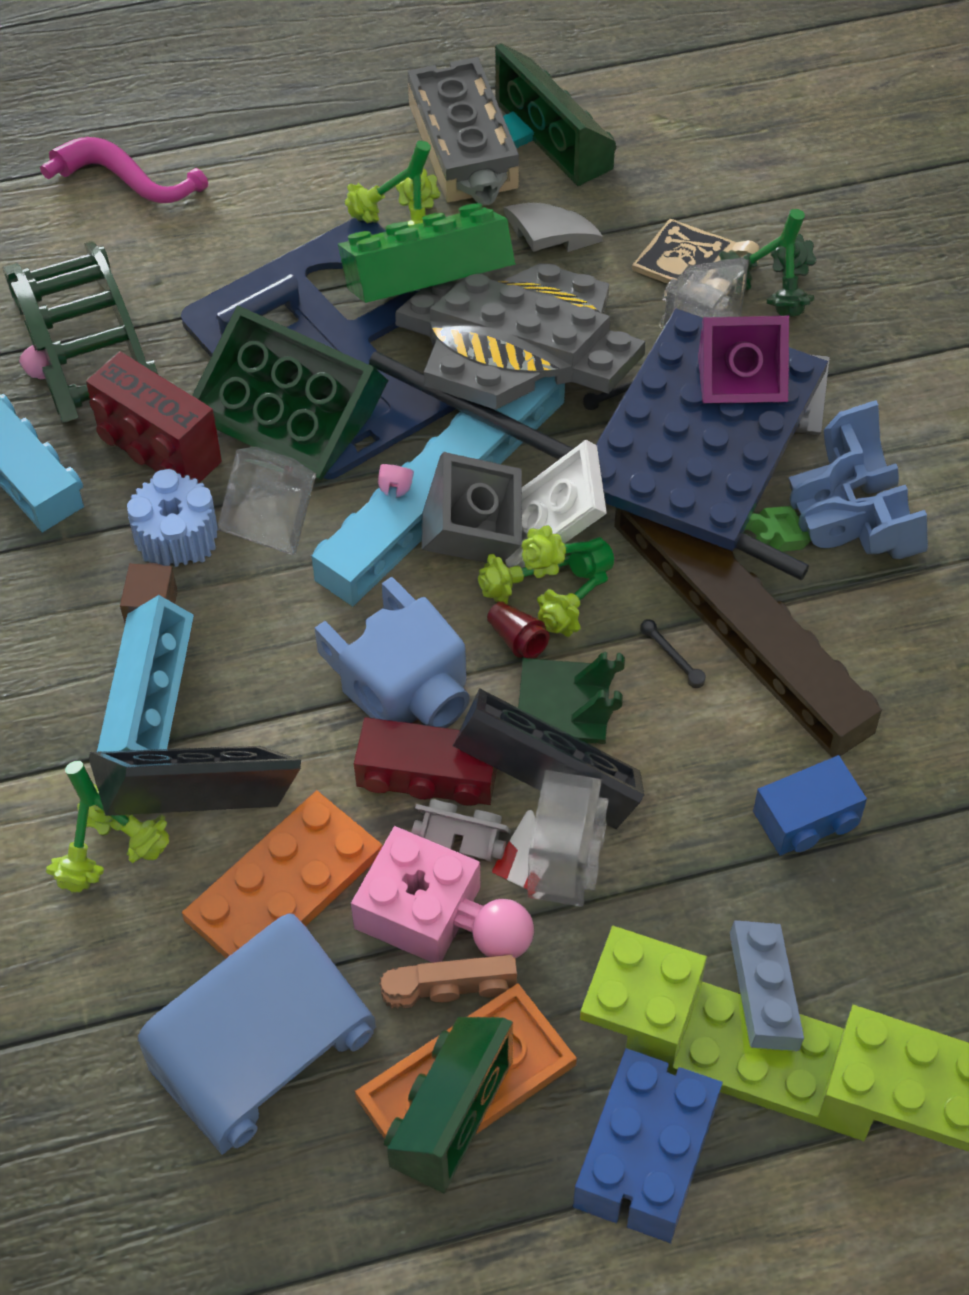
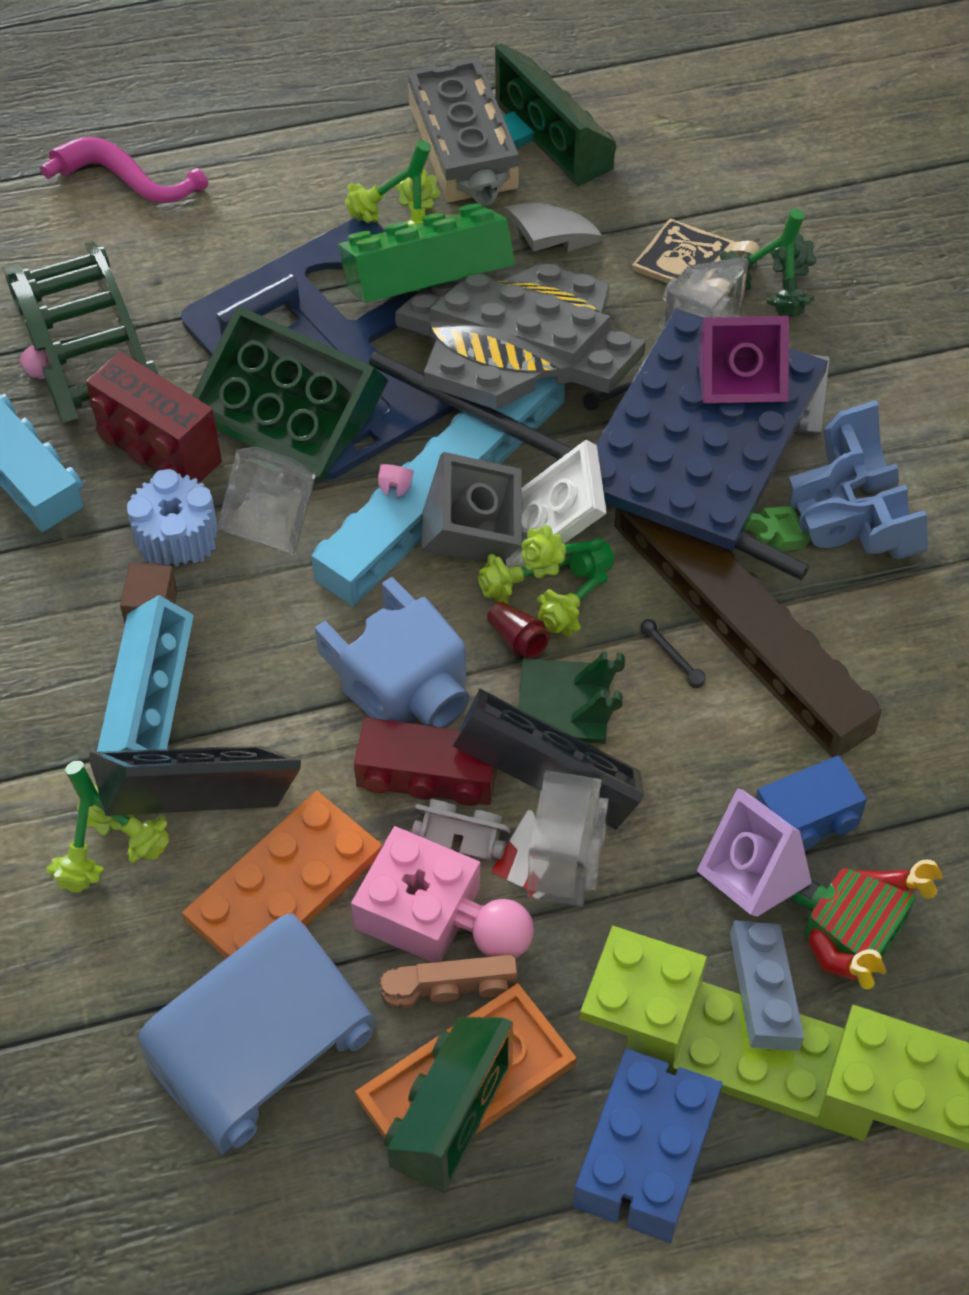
none -> lavender slope [697,788,812,917]
none -> torso [791,860,943,990]

